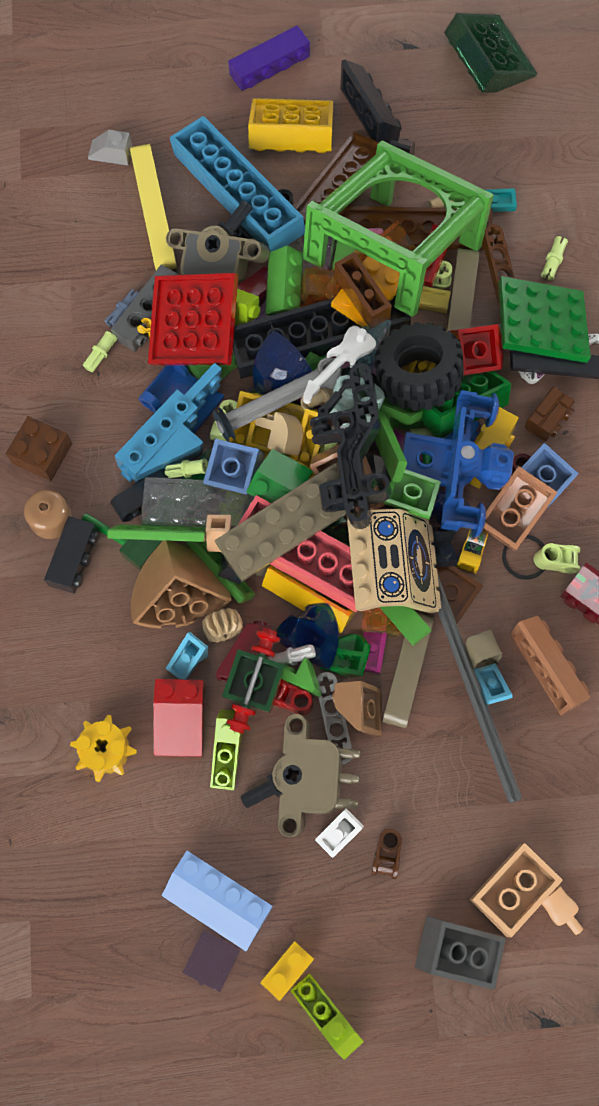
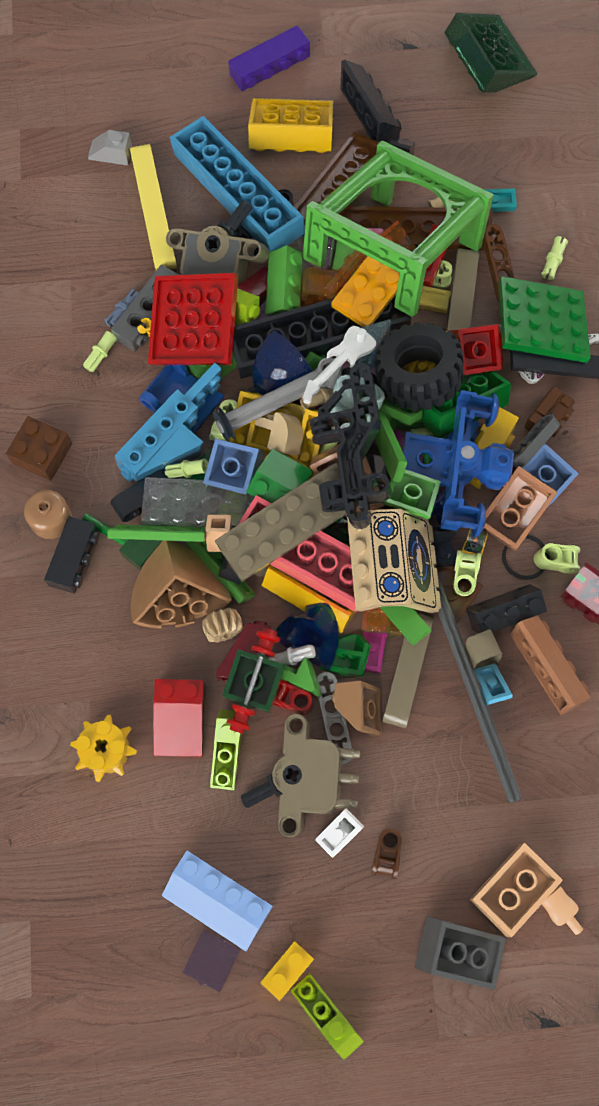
medium azure slope [166,632,208,680] -> none
reddish brown brick [334,252,392,329] -> none
none -> yellowish green piece [453,550,481,596]
none -> black brick [466,584,547,633]
none -> dark grey beam [513,414,560,469]

